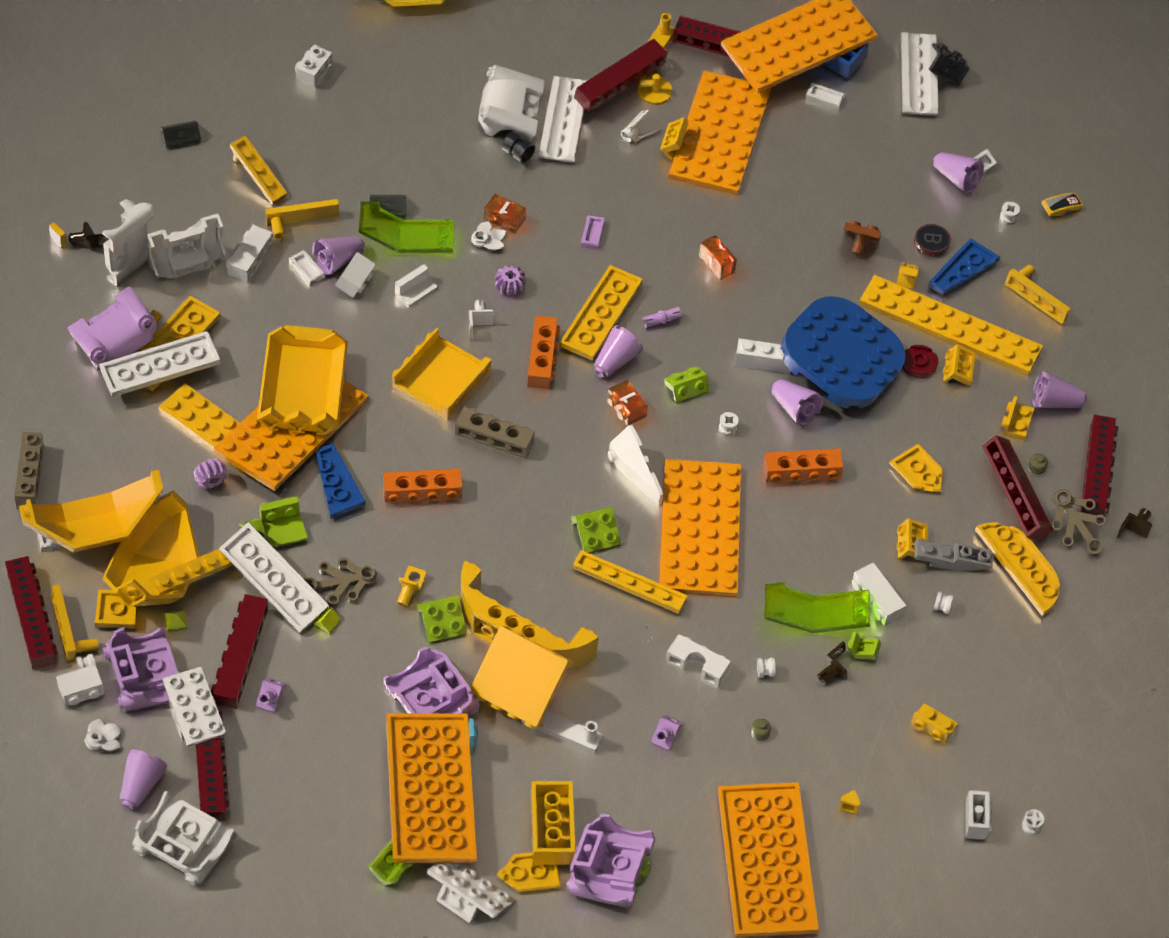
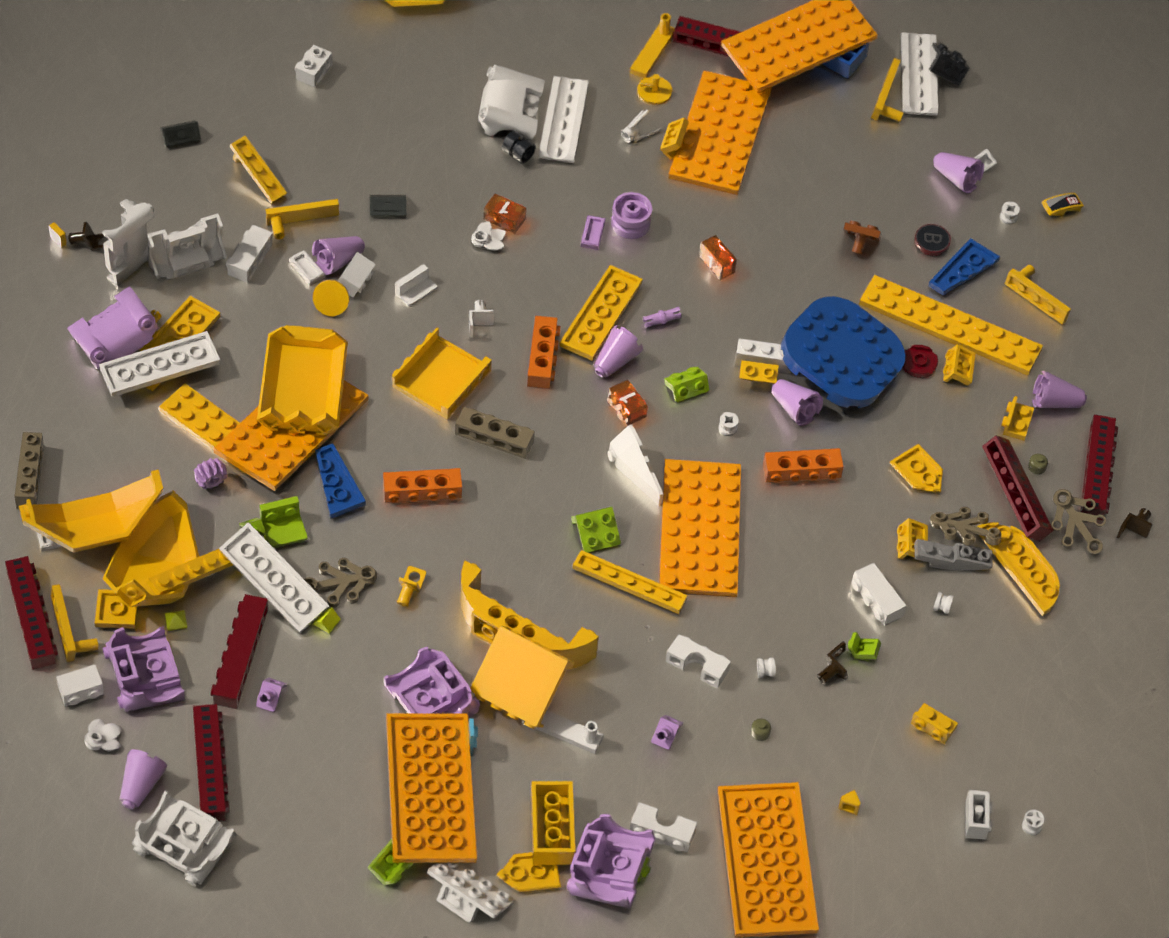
white wheel [76,654,97,669] -> none
white bracket [163,667,226,747] -> none
clear neon green windscreen [358,201,455,253] -> none
lime bracket [417,595,467,642] -> none
lavender gear [495,265,526,296] -> none
dark red brick [574,39,668,112] -> none
clear neon green windscreen [765,582,870,633] -> none
white tile [806,83,845,110] -> none
yellow slope [897,262,919,289] -> none
none -> yellow shield [313,280,349,316]
none -> lavender wheel [611,192,652,239]
none -> white arch [630,802,697,852]
none -> yellow bracket [739,360,779,384]
none -> yellow piece [871,58,904,122]
none -> dark tan plant [930,507,1002,546]

